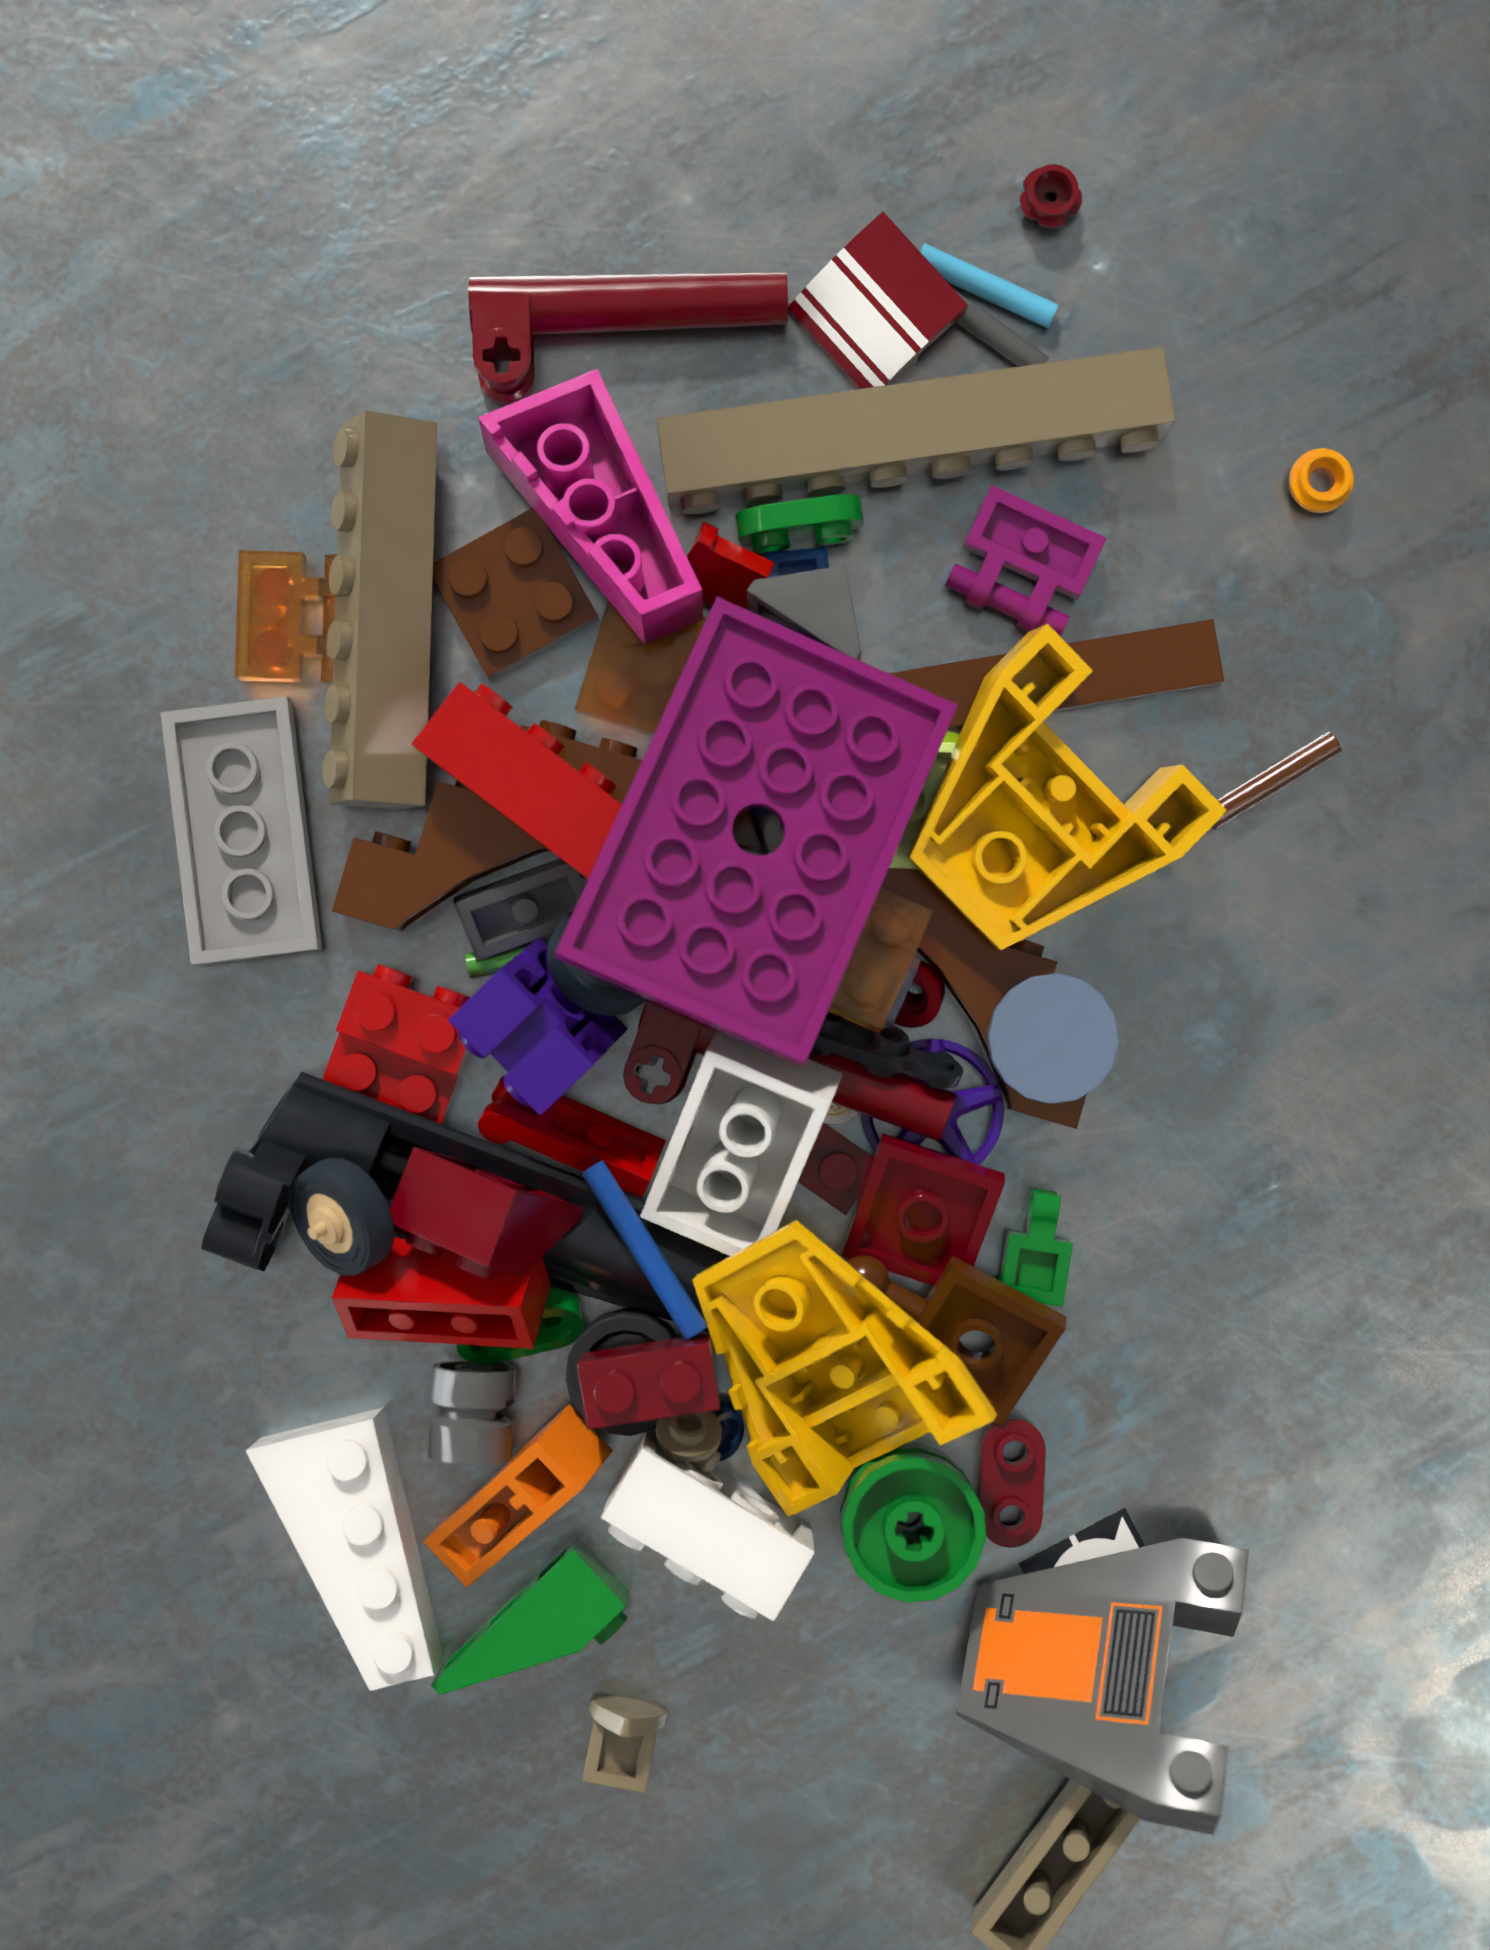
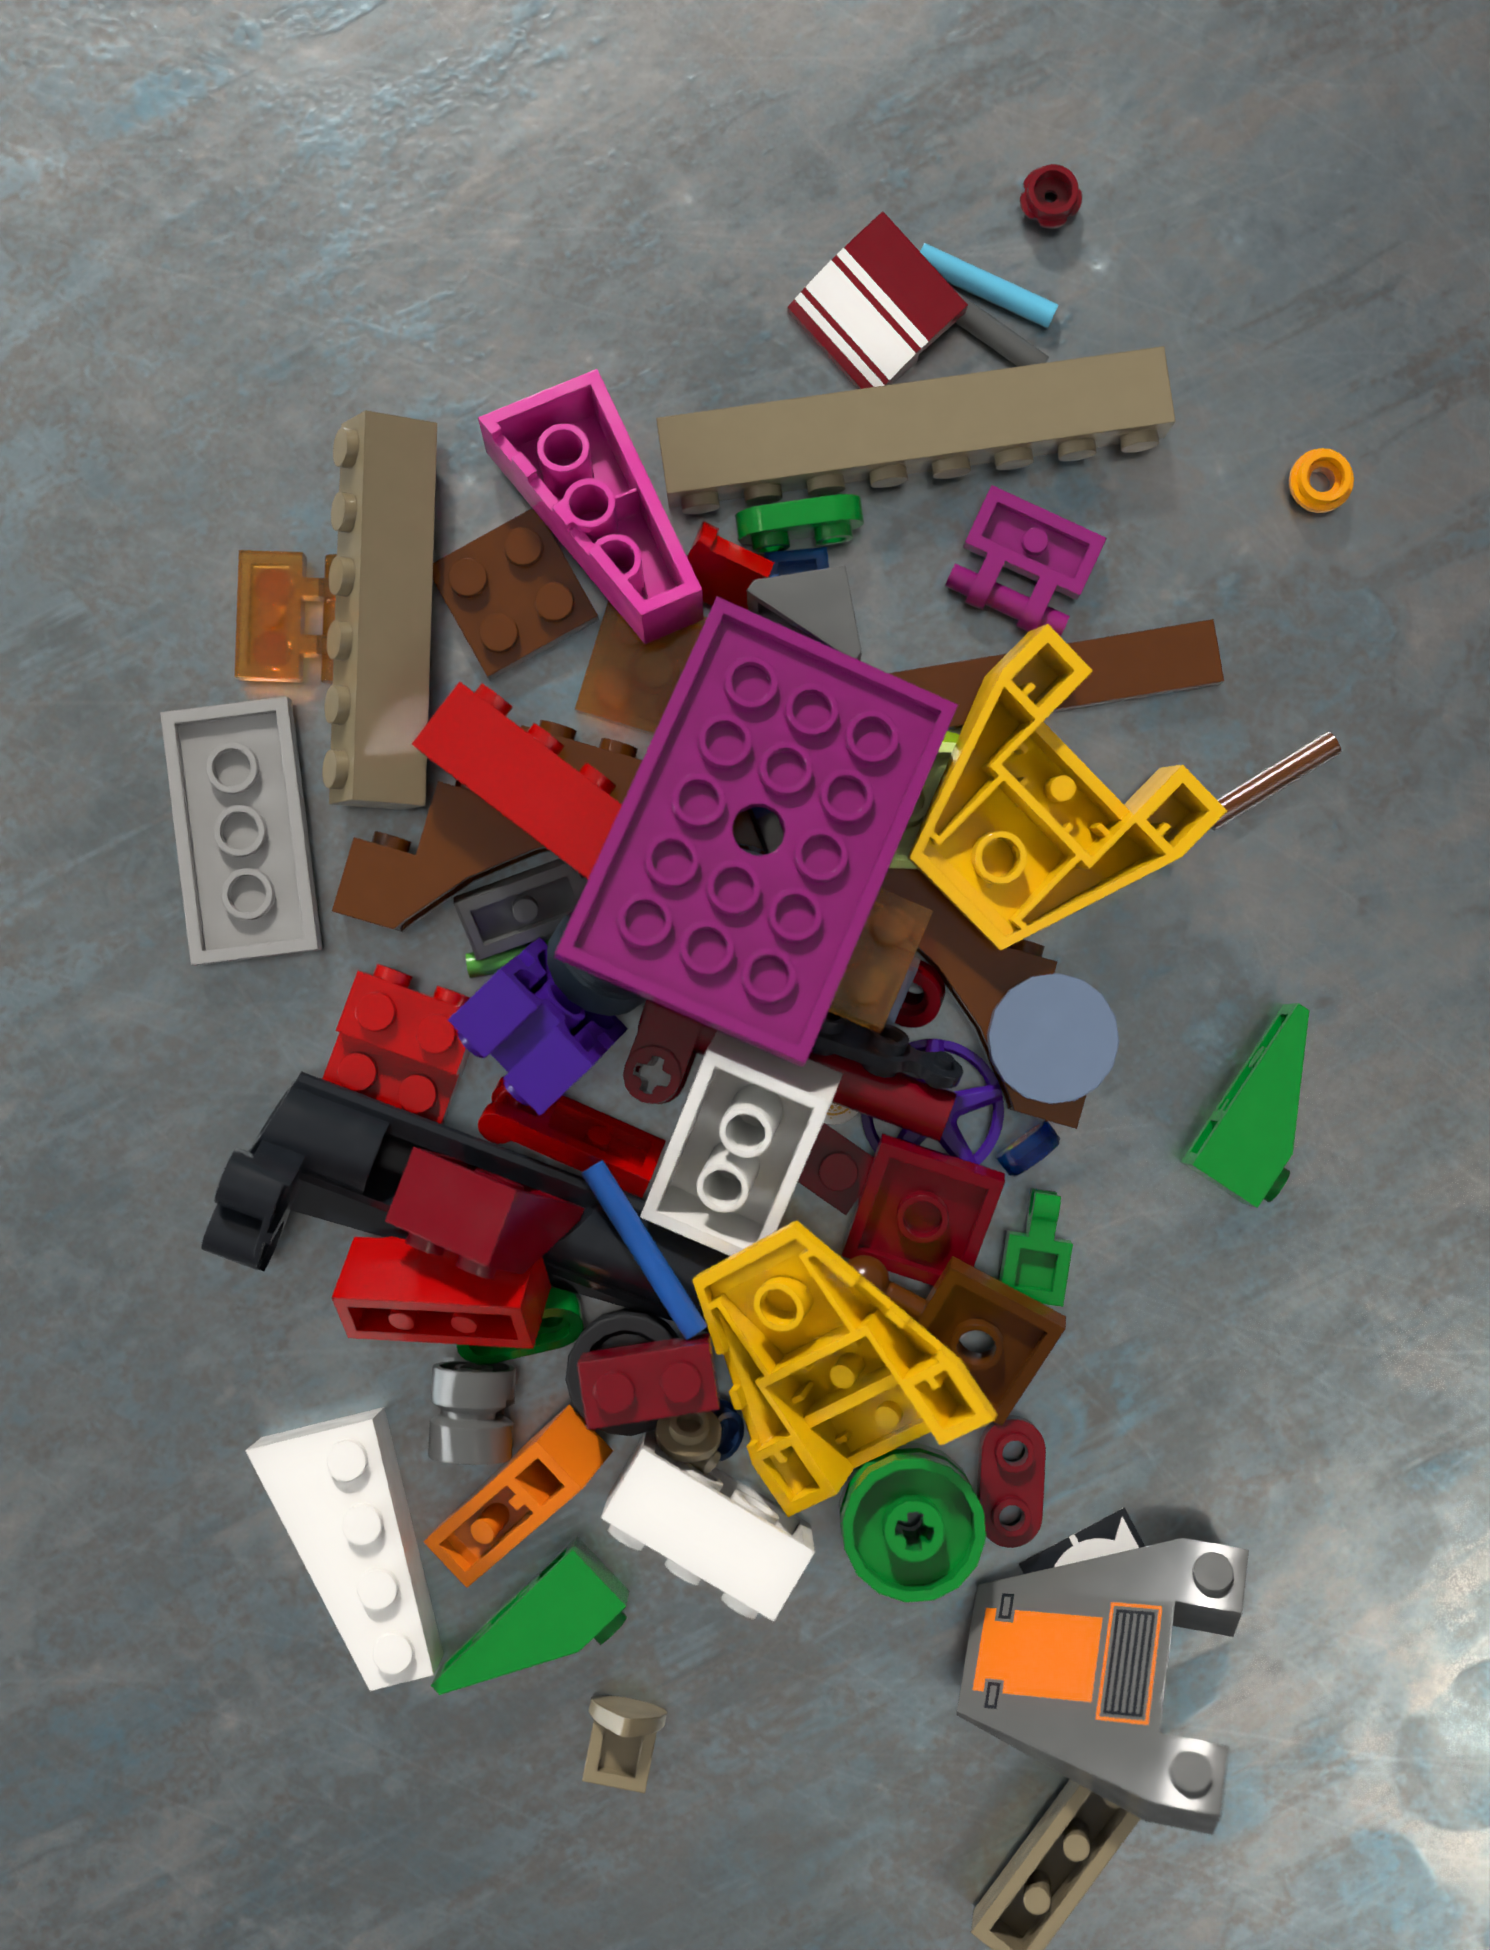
black wheel [290,1158,394,1276] -> none
dark red axle [468,272,788,405] -> none
none -> clear blue tile [996,1120,1061,1177]
none -> green slope [1181,1003,1310,1208]

